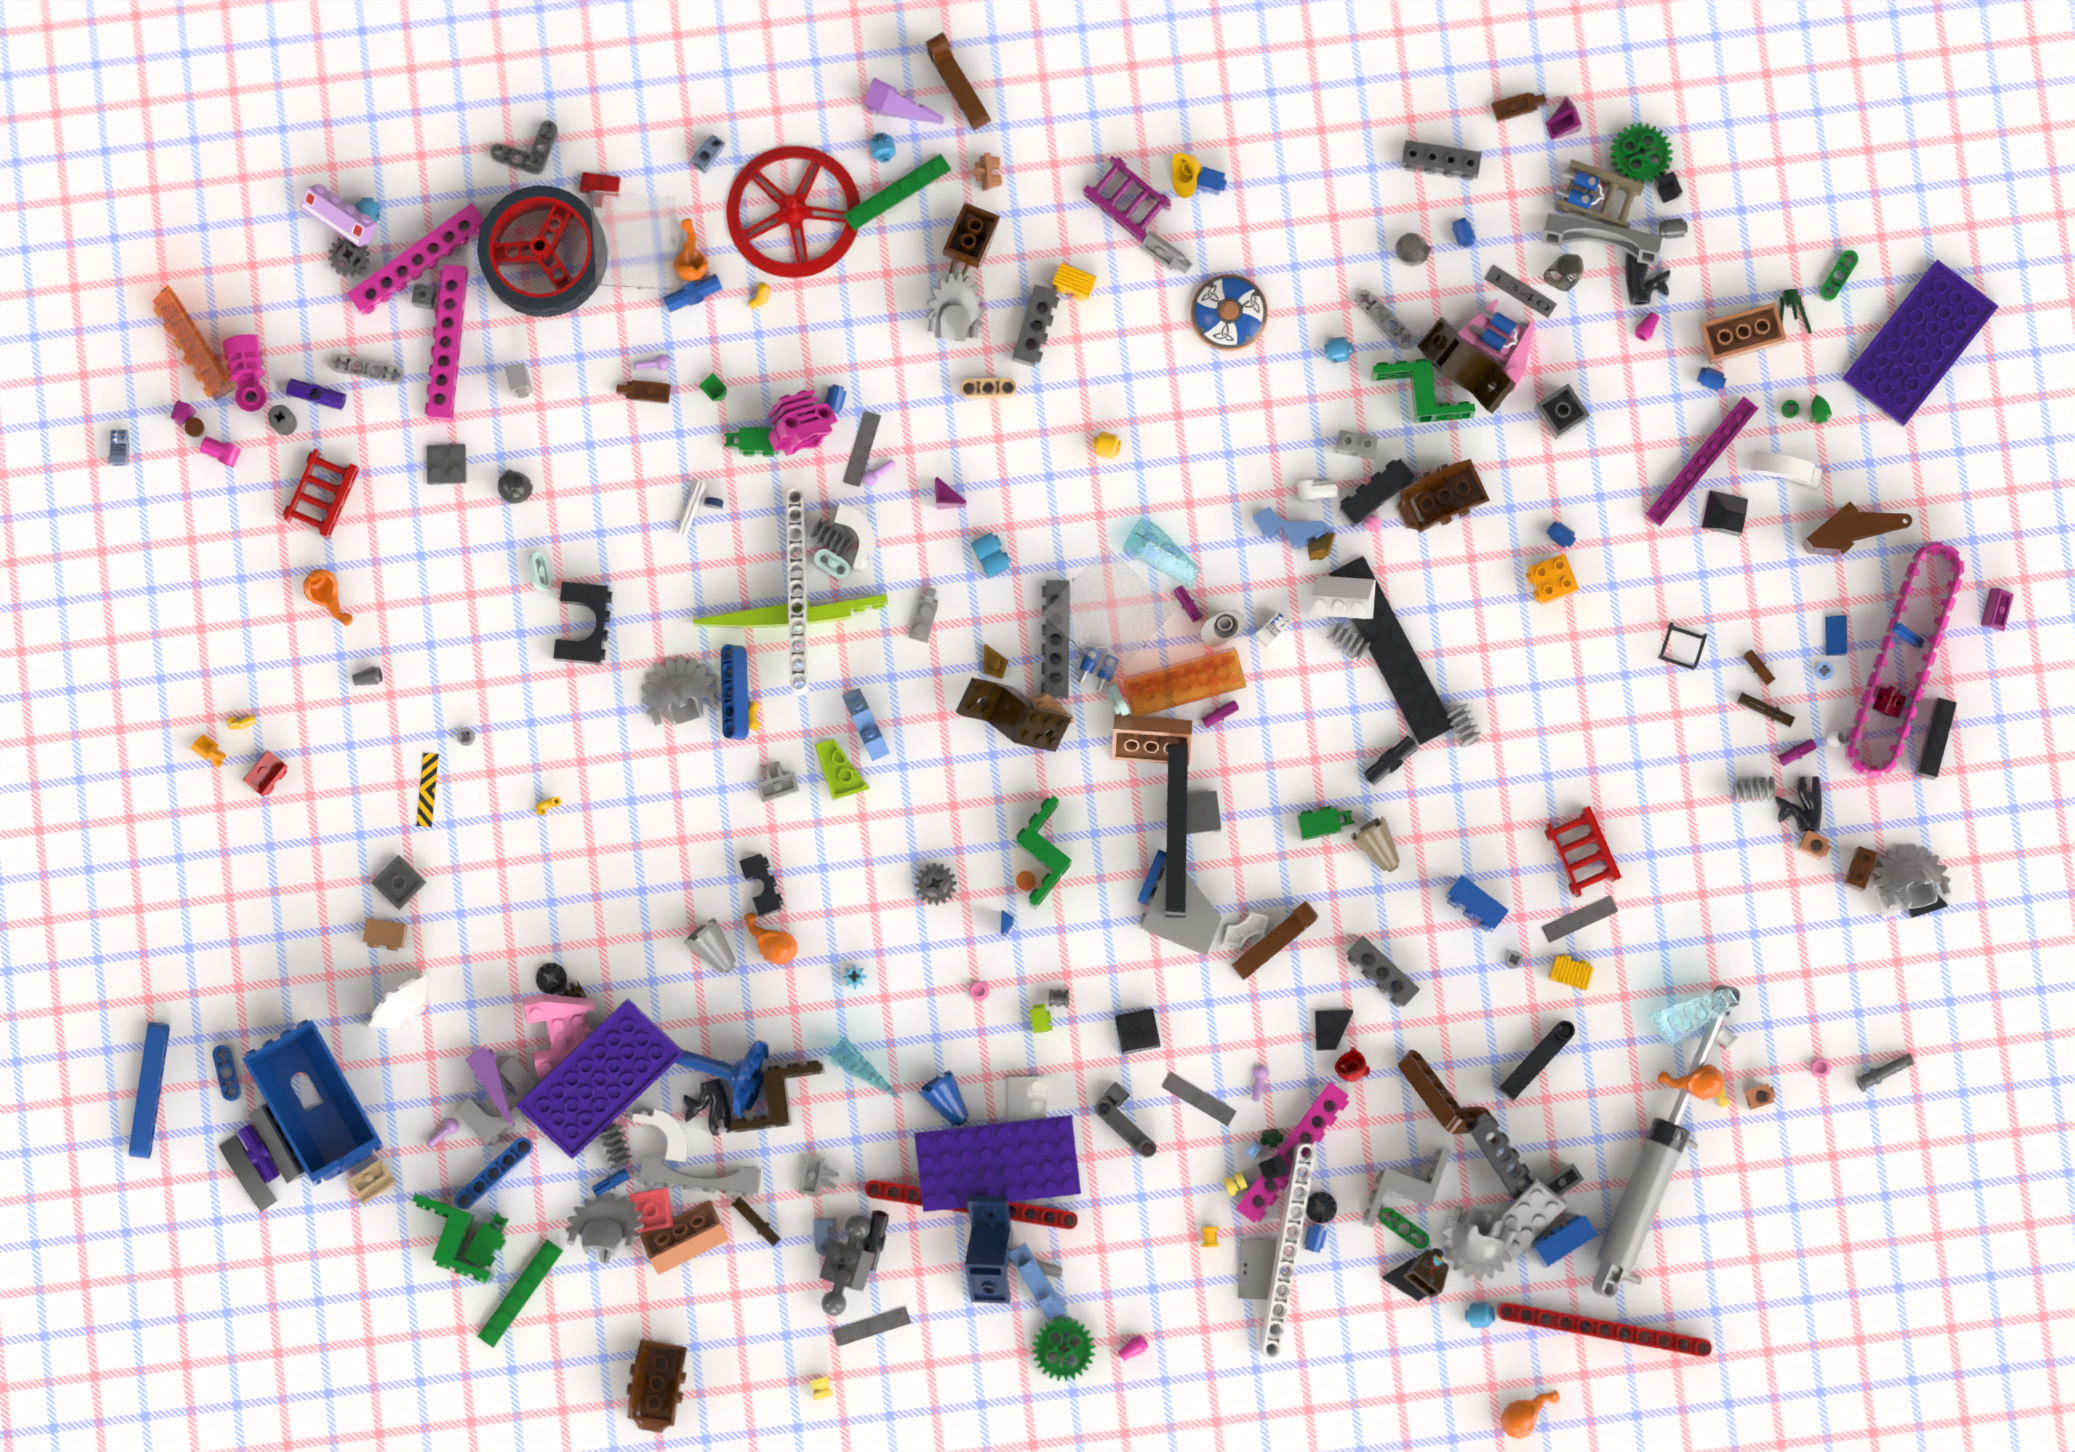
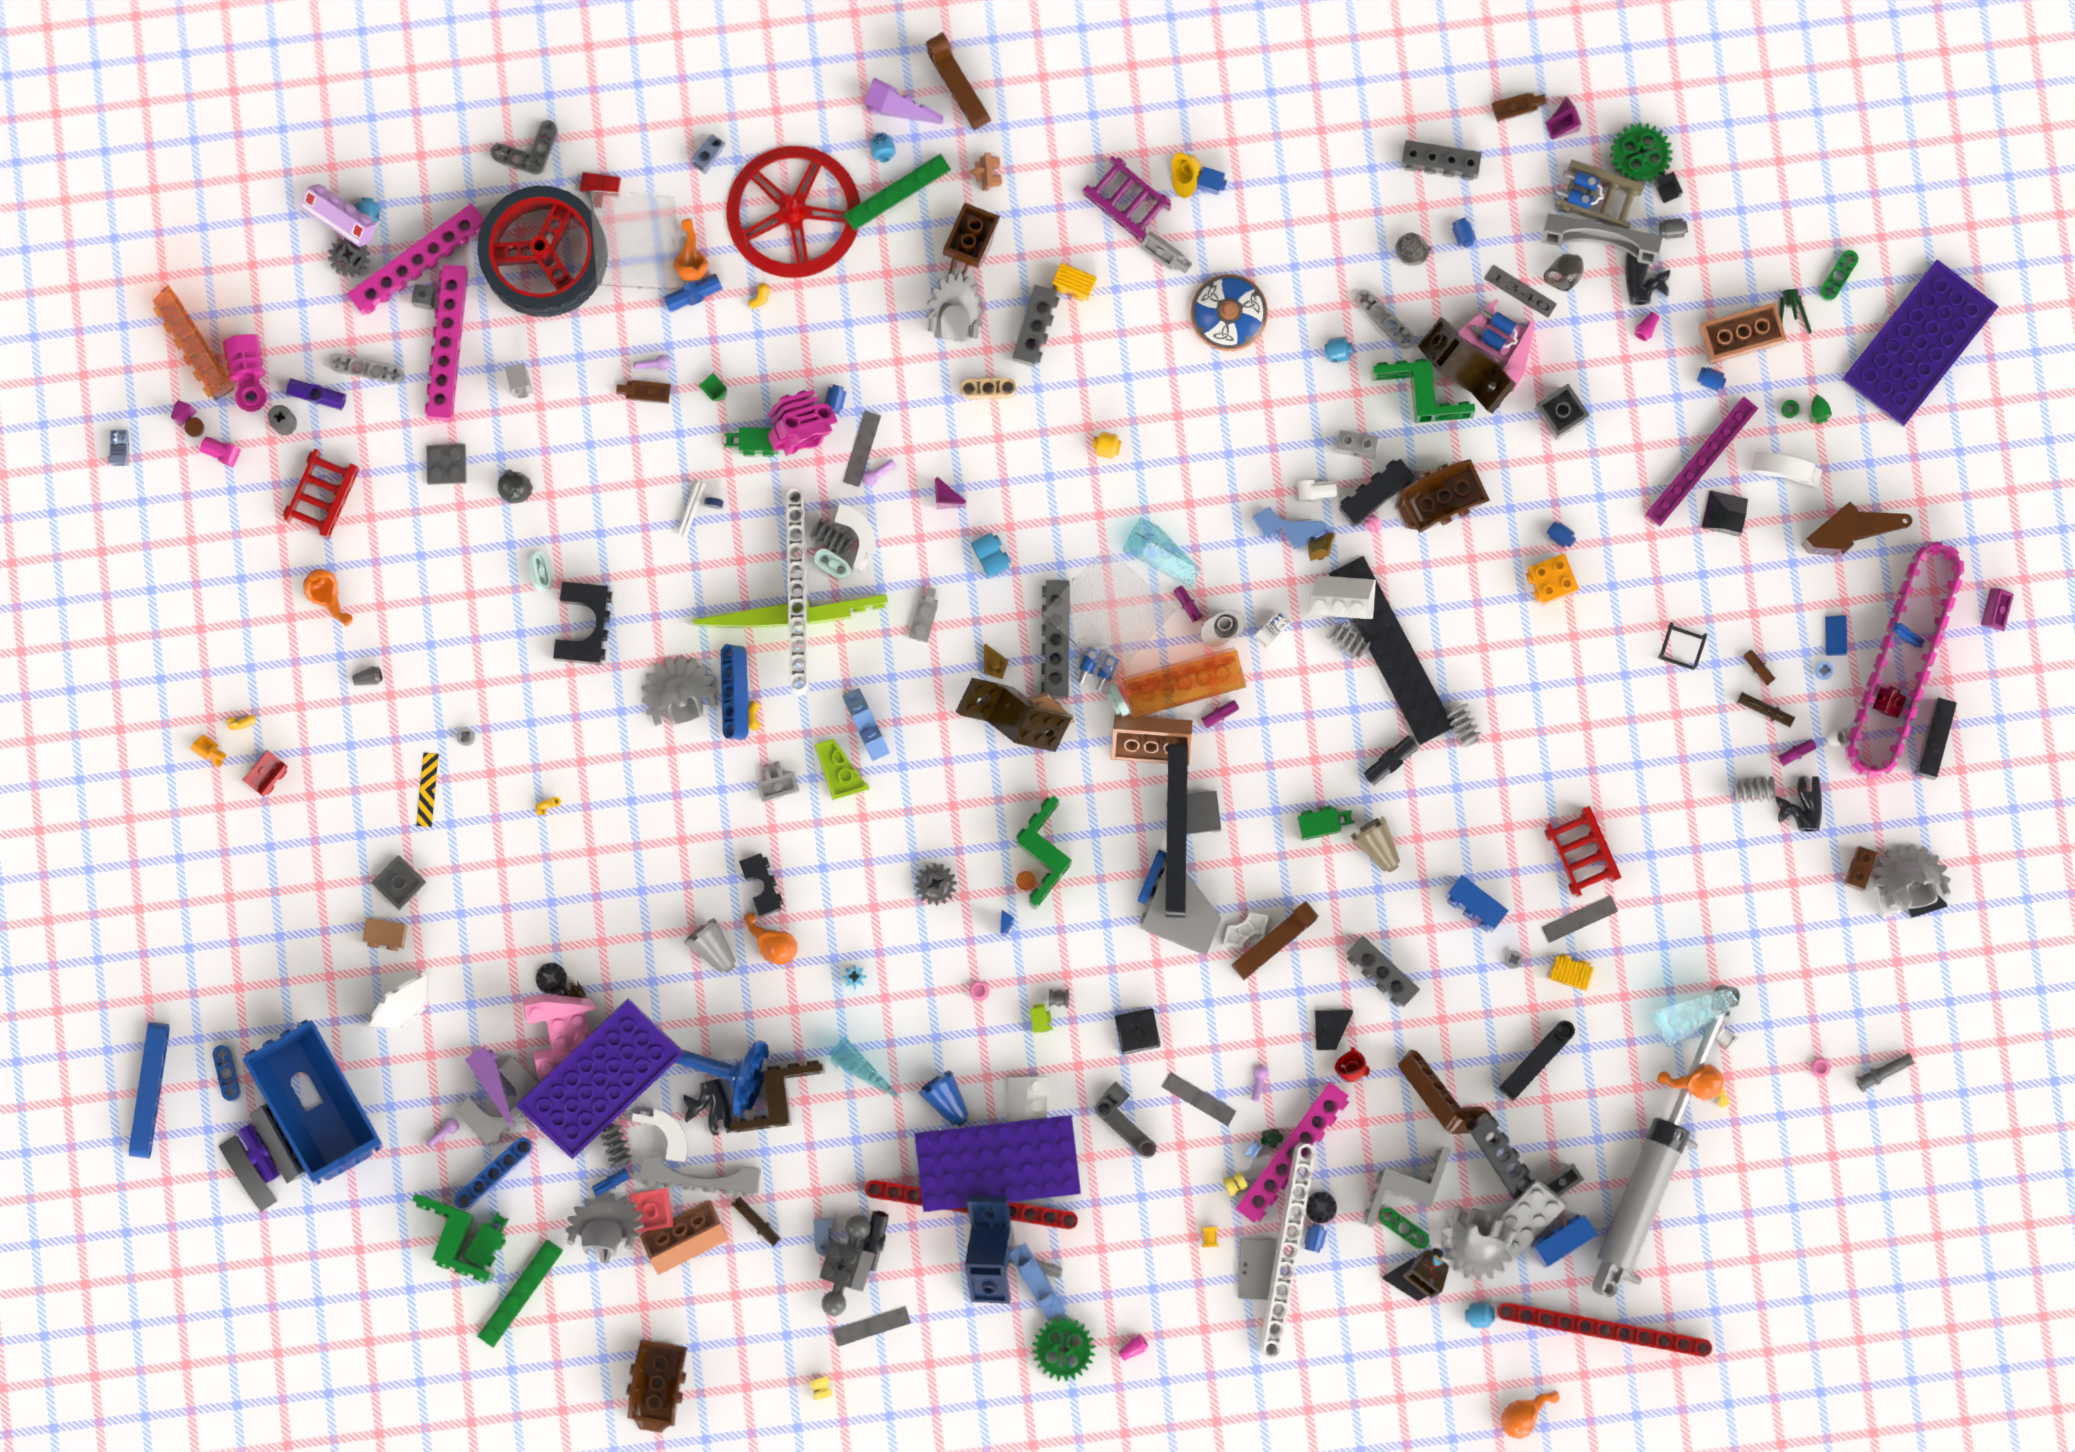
tan plate [347,1159,397,1205] -> none
light grey hinge [798,1154,839,1197] -> none
black panel [1258,1154,1288,1182] -> none
nougat brick [1744,1084,1776,1110] -> none
nougat brick [1798,830,1831,859] -> none

